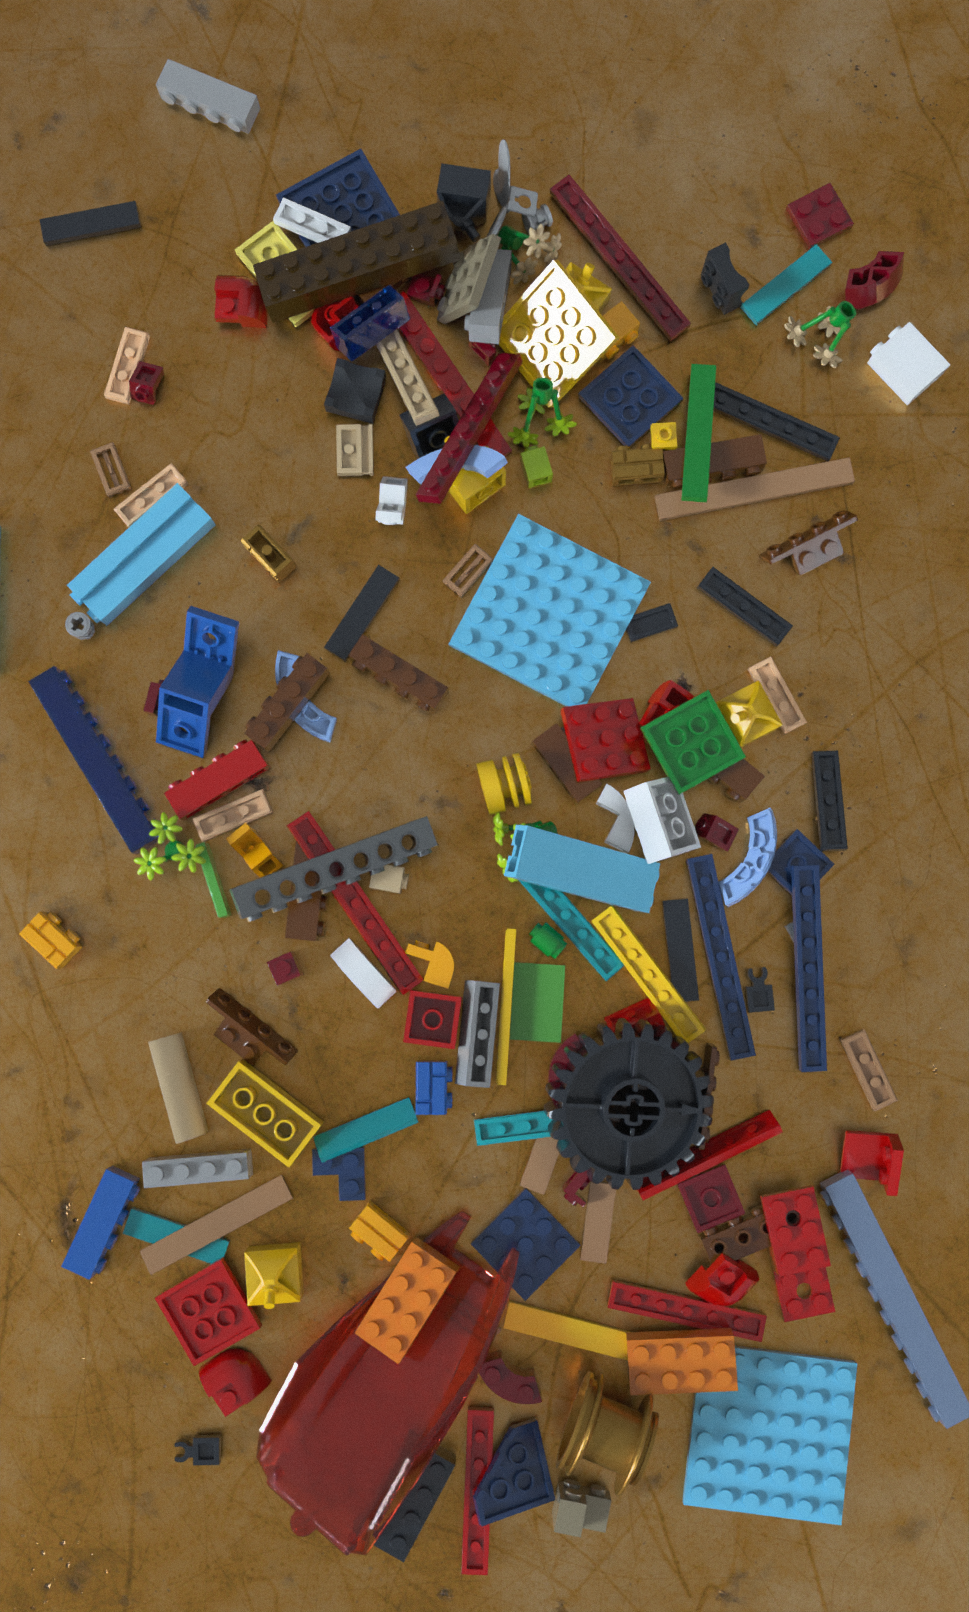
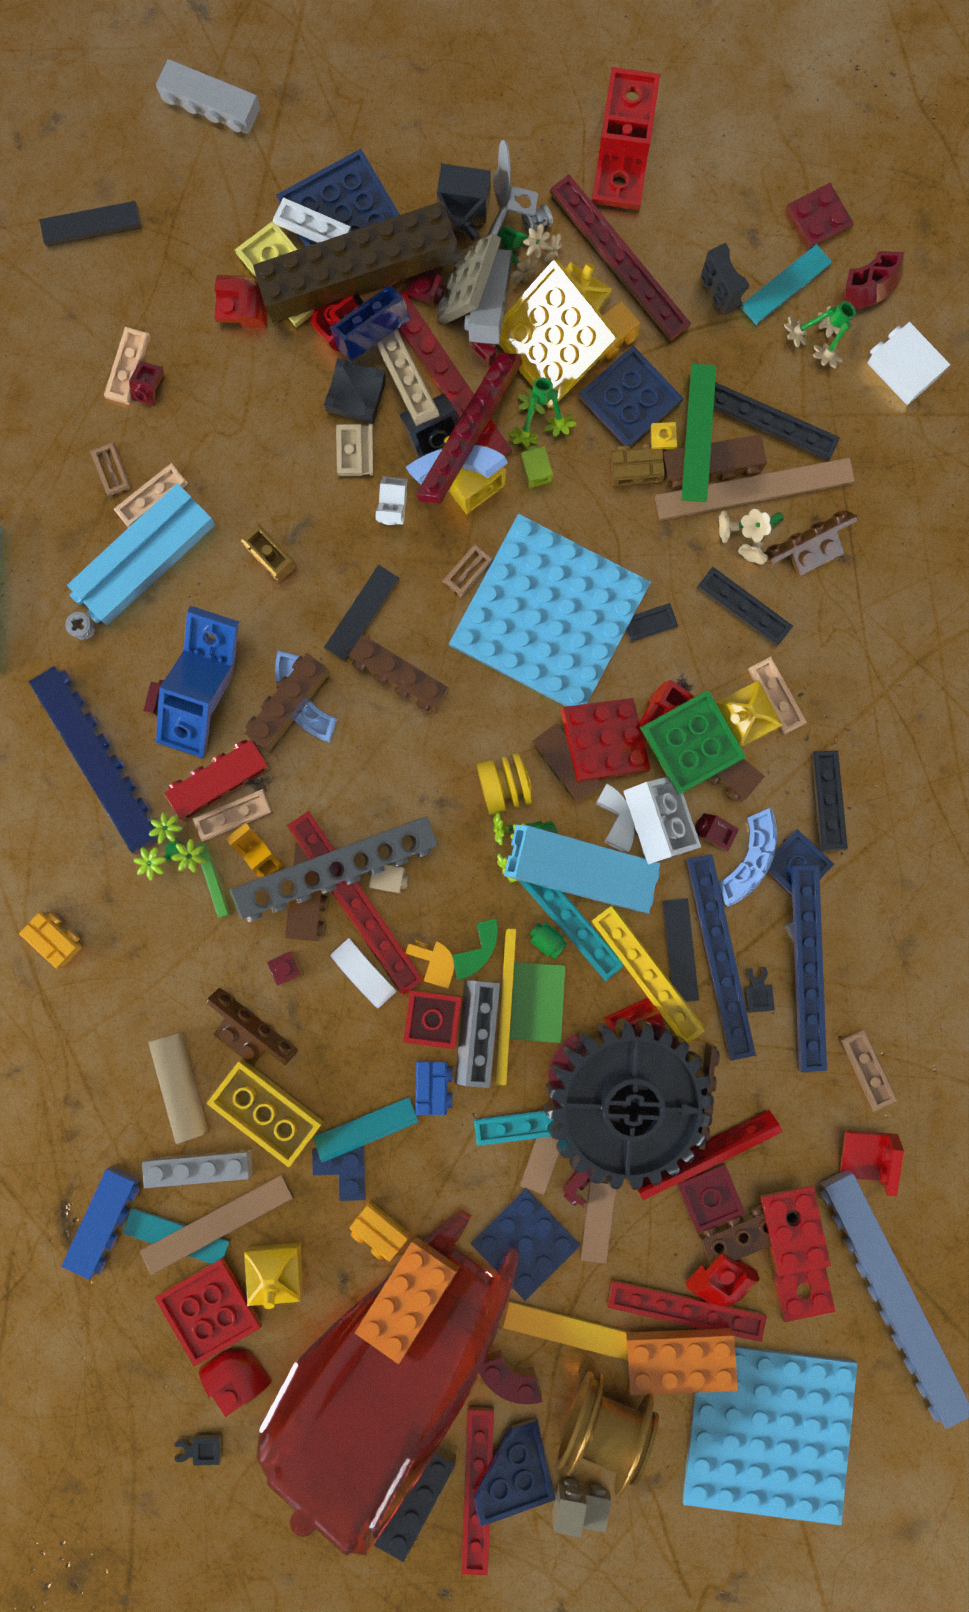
none -> green brick [452,919,498,980]
none -> red bracket [592,67,660,210]
none -> tan plant [719,509,784,565]

